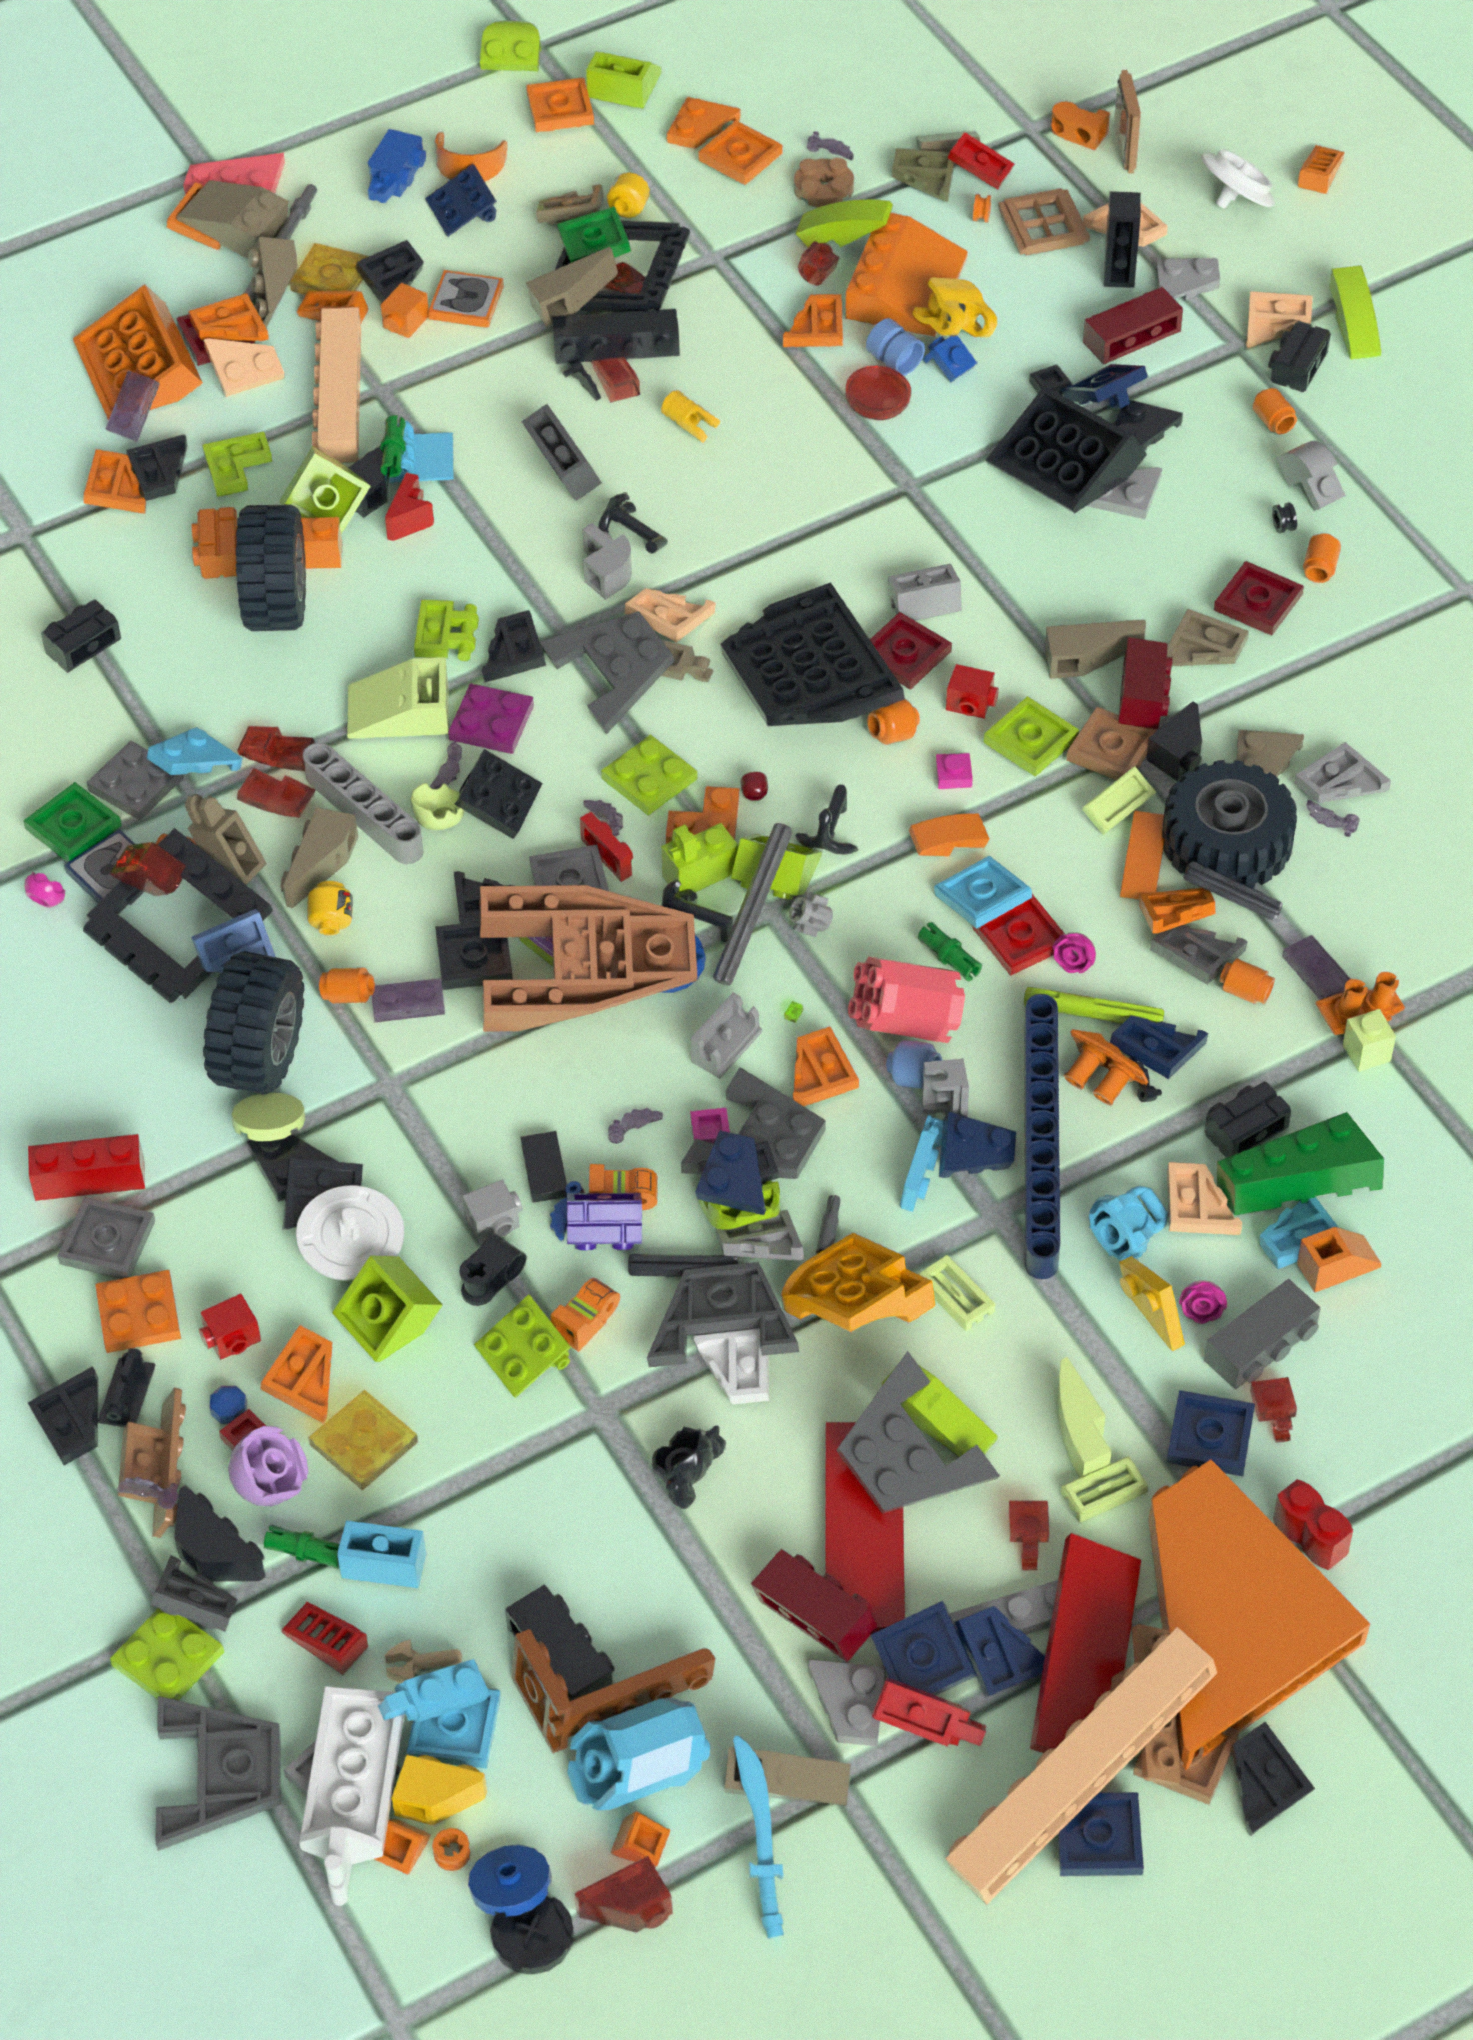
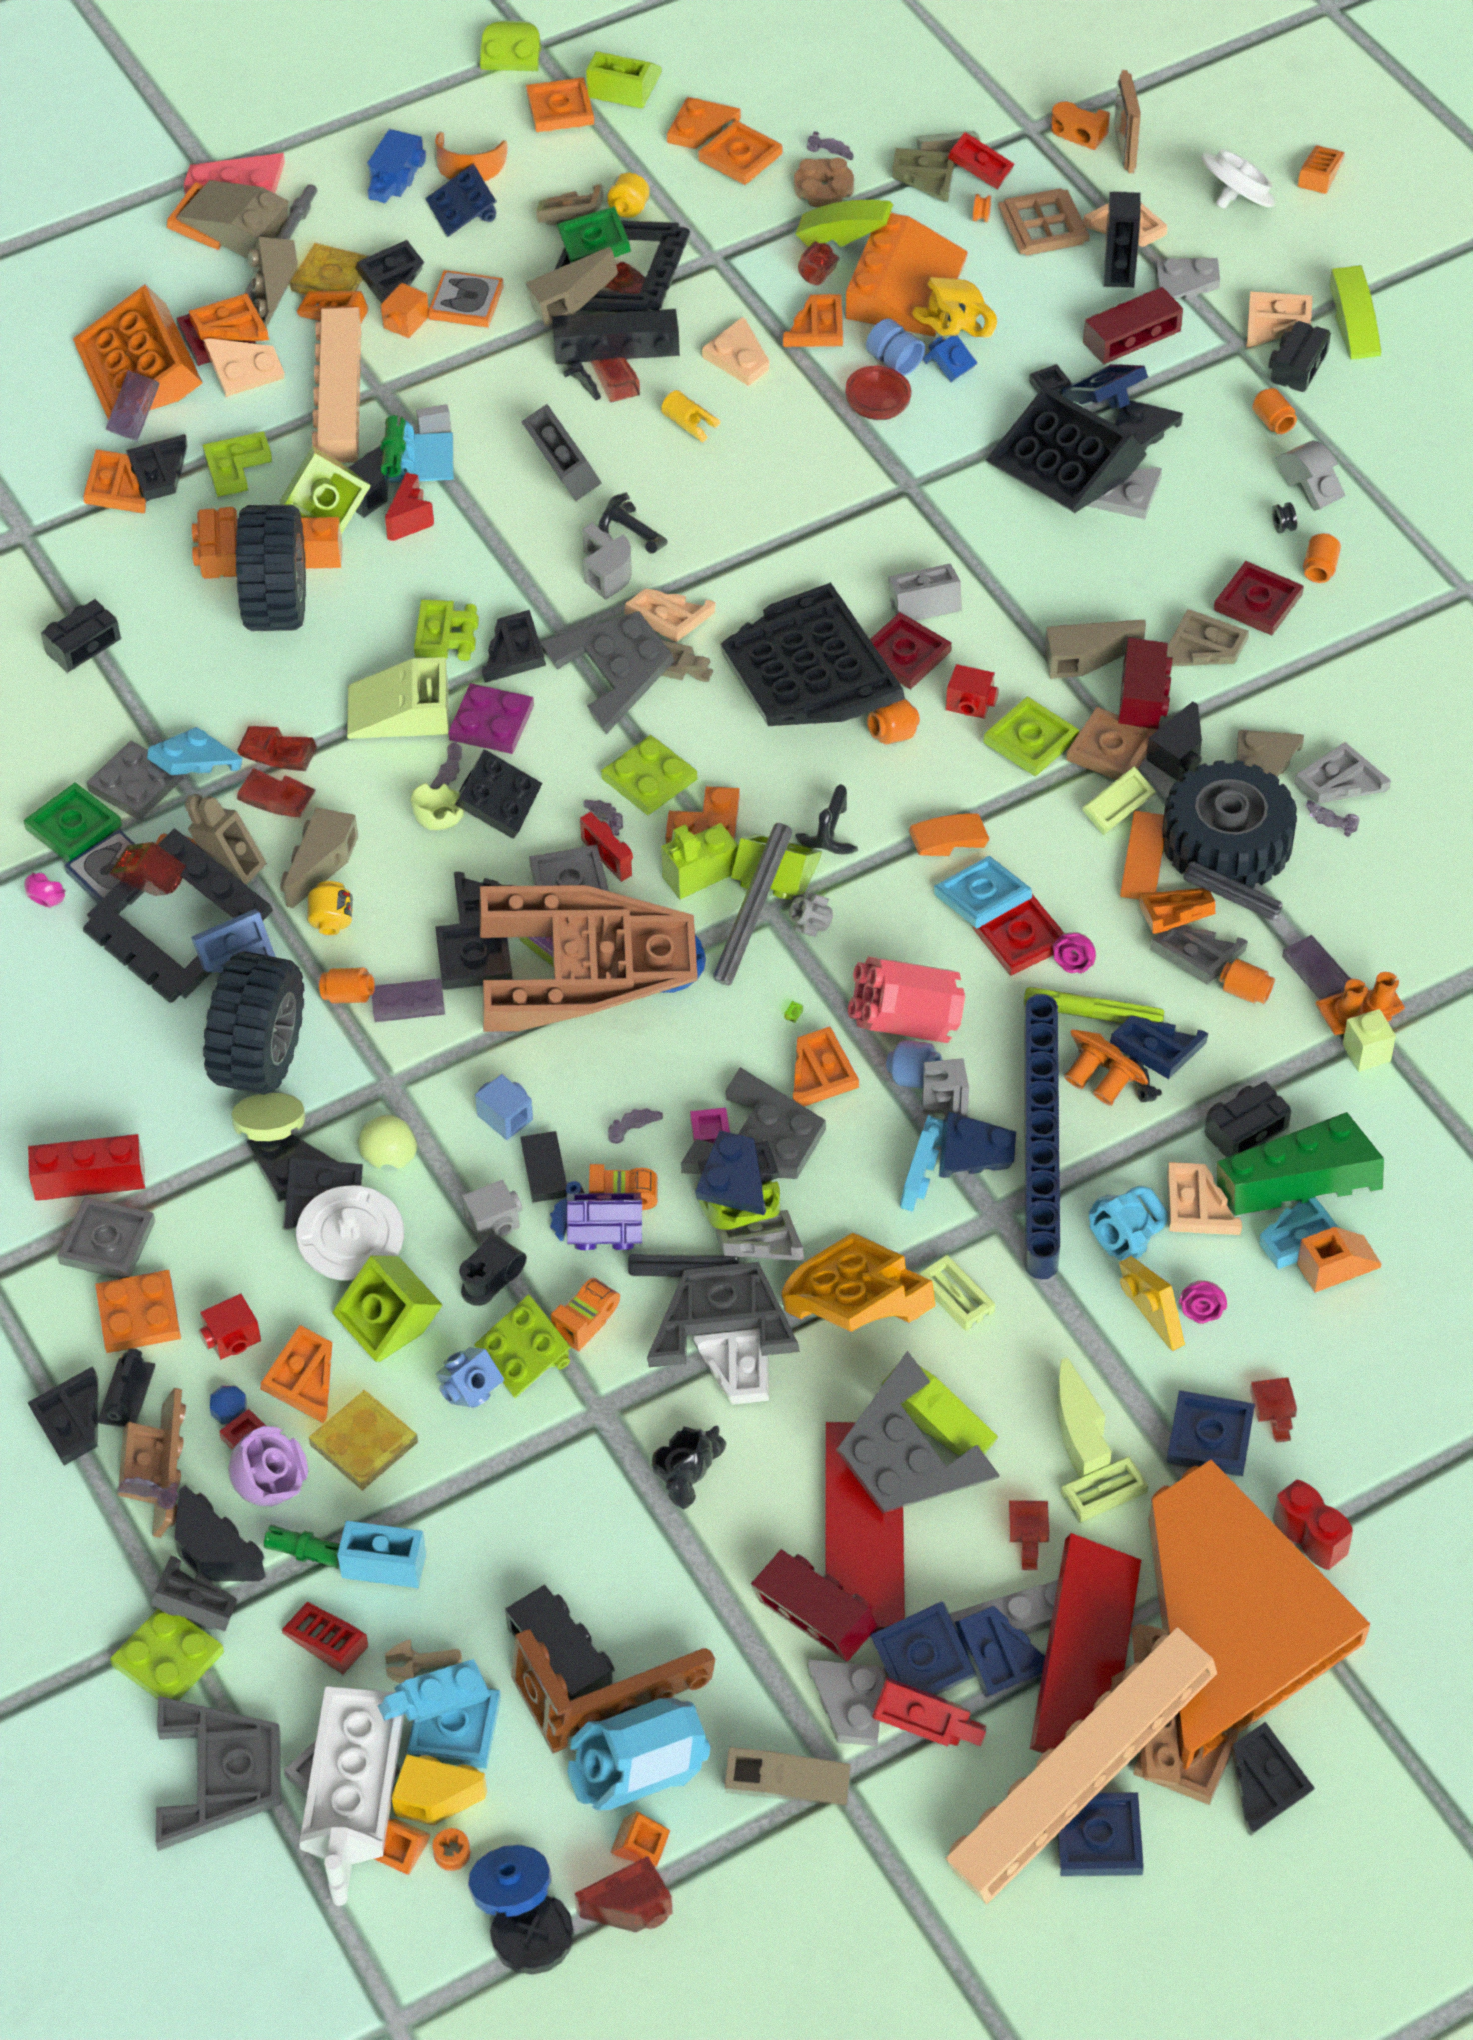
light grey beam [303,743,424,864] -> none
black piece [661,879,733,943] -> none
light grey hinge [690,992,762,1079] -> none
medium azure sword [733,1735,784,1939] -> none
dark red hinge [740,772,768,801] -> none
dark grey pin [816,1195,841,1254] -> none
green pin [918,922,982,981] -> none
dark pink plate [936,753,973,789] -> none
dark grey brick [1204,1278,1321,1390] -> none
none -> yellowish green hair [357,1115,418,1169]
none -> light grey tile [416,404,451,434]
none -> medium blue brick [435,1347,505,1408]
none -> medium blue brick [475,1074,533,1141]
none -> light nougat wing [702,317,769,386]

